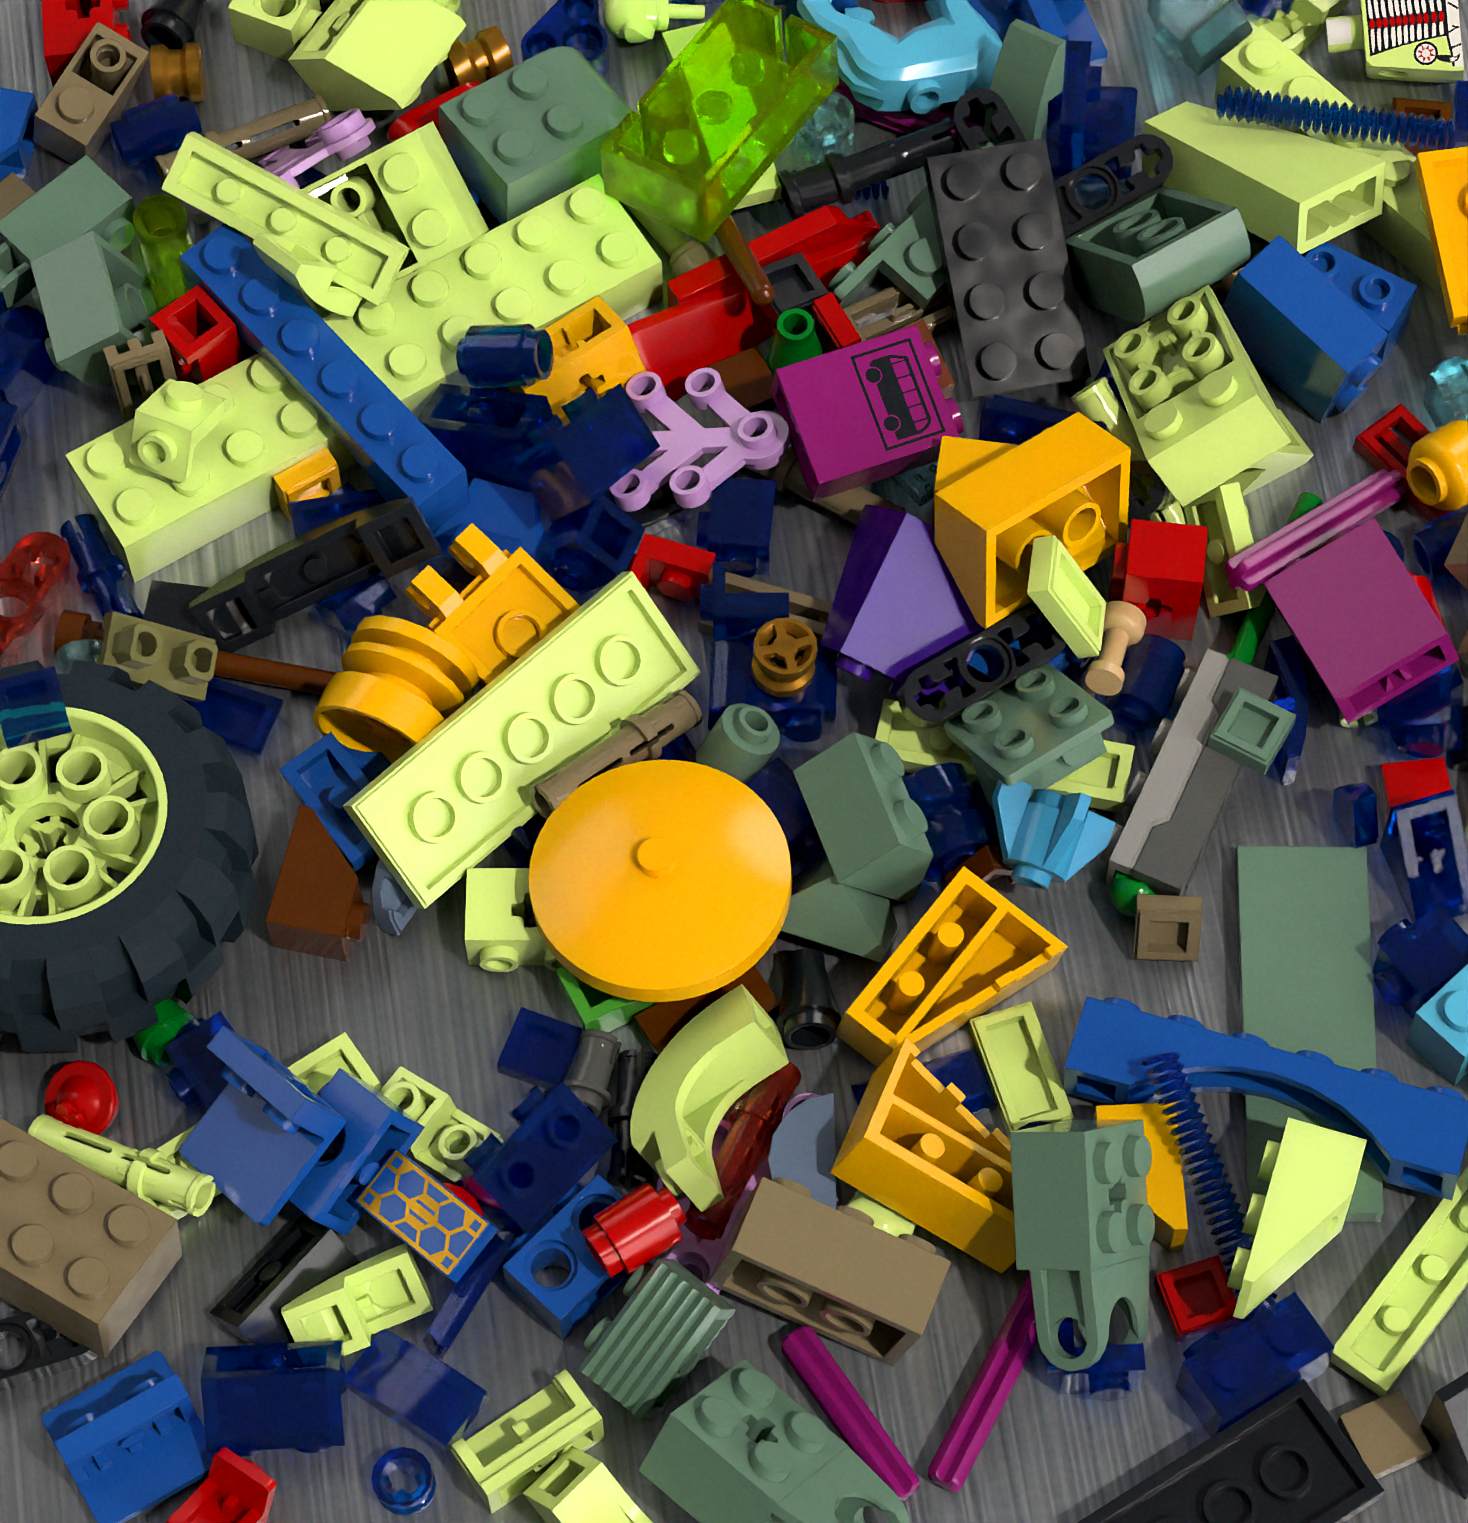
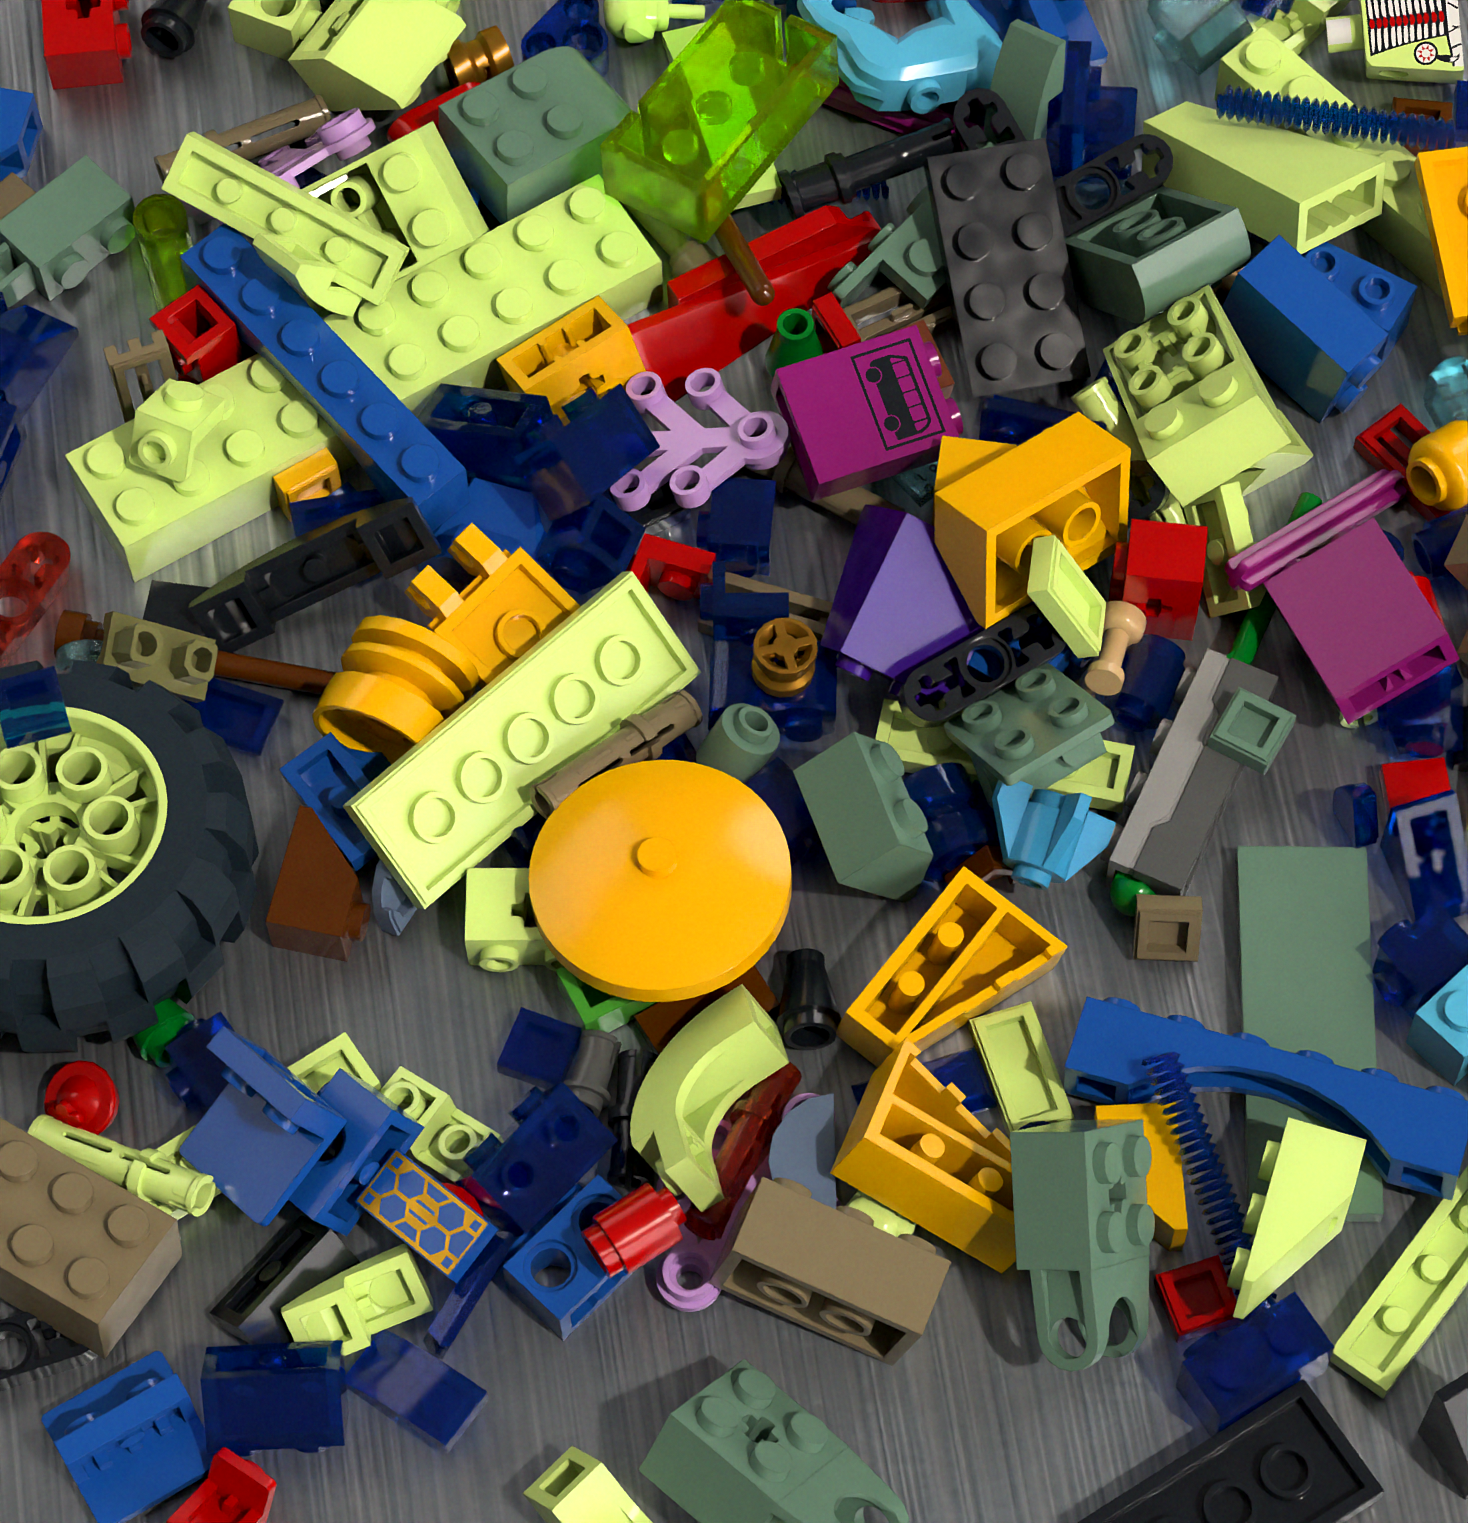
sand green slope [30,230,178,386] -> none
dark tan slope [33,21,149,165] -> none
clear blue pin [59,514,143,622] -> none
clear blue brick [109,92,203,168] -> none
pearl gold wheel [150,42,205,105] -> none
clear blue plate [313,574,397,633] -> none
clear blue bush [371,1447,437,1516] -> none
yellowish green hinge [449,1369,605,1514] -> none
clear blue brick [456,324,553,387] -> none
sand green brick [579,1259,736,1419] -> none
reddish brown tile [705,346,777,413] -> none
black tile [760,252,829,329] -> none
sand green slope [781,855,898,962] -> none
magenta axle [781,1325,919,1502] -> none
clear light blue wheel [795,90,855,165] -> none
magenta axle [928,1272,1038,1492] -> none
clear blue bracket [1044,1318,1146,1401] -> none
clear blue slope [1263,635,1308,786] -> none
dark tan tile [1337,1389,1432,1480] -> none

